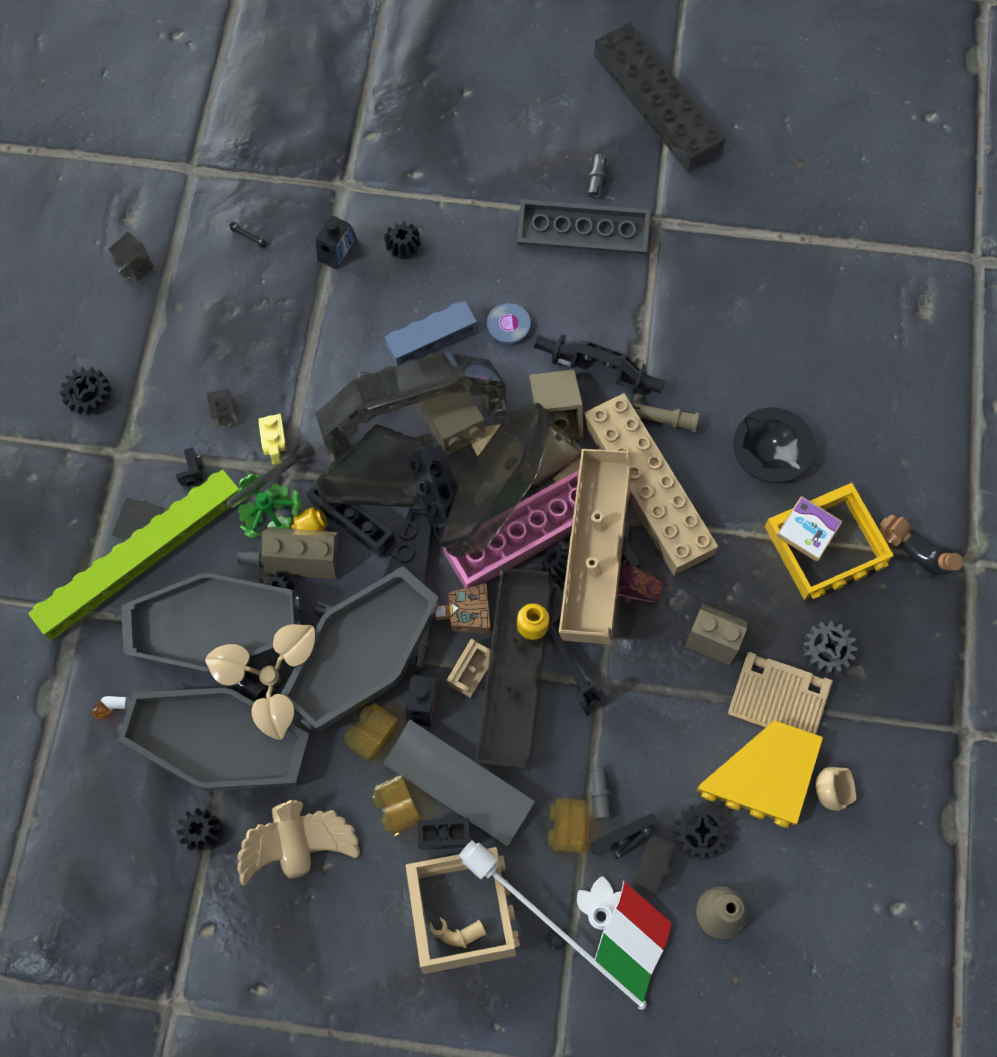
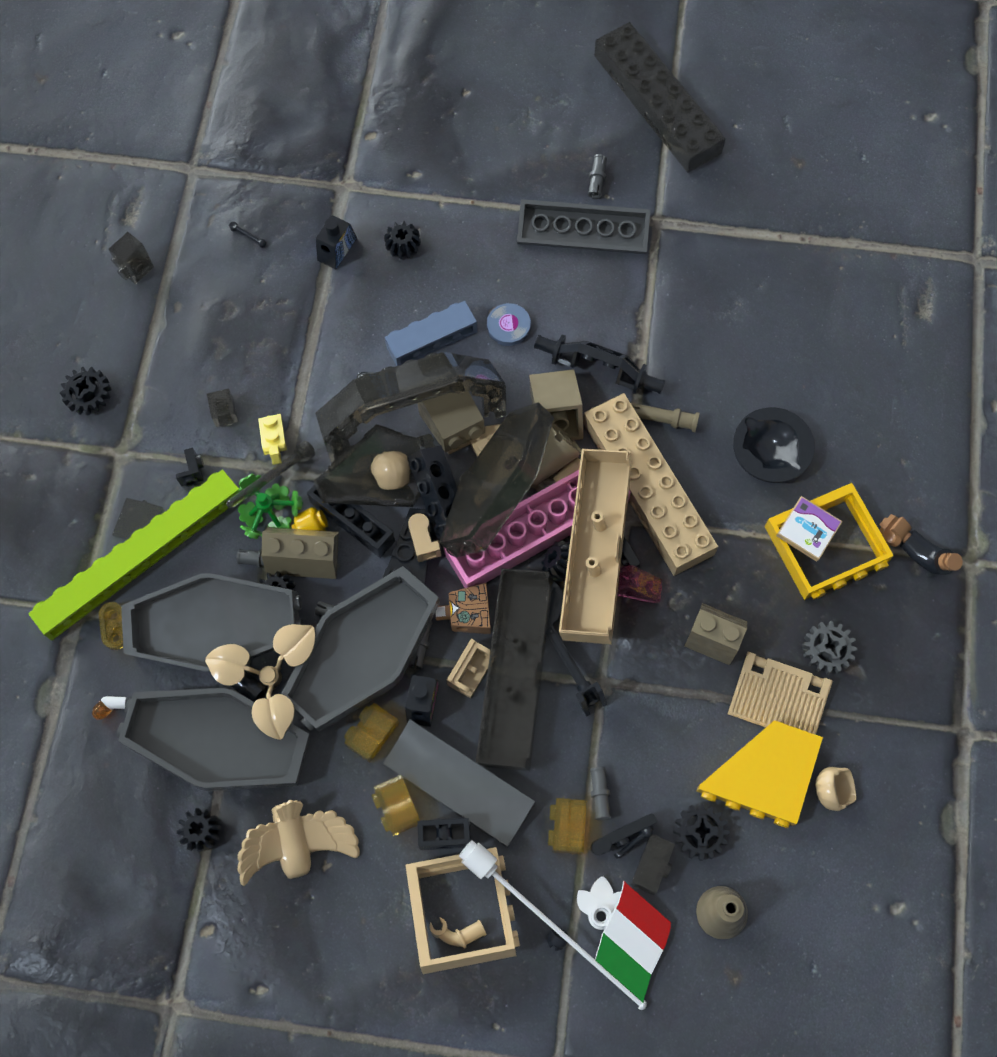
yellow head [517,603,549,640] -> none
none -> clear yellow plate [99,602,123,650]
none -> tan hair [371,451,411,490]
none -> tan leg [408,513,441,562]

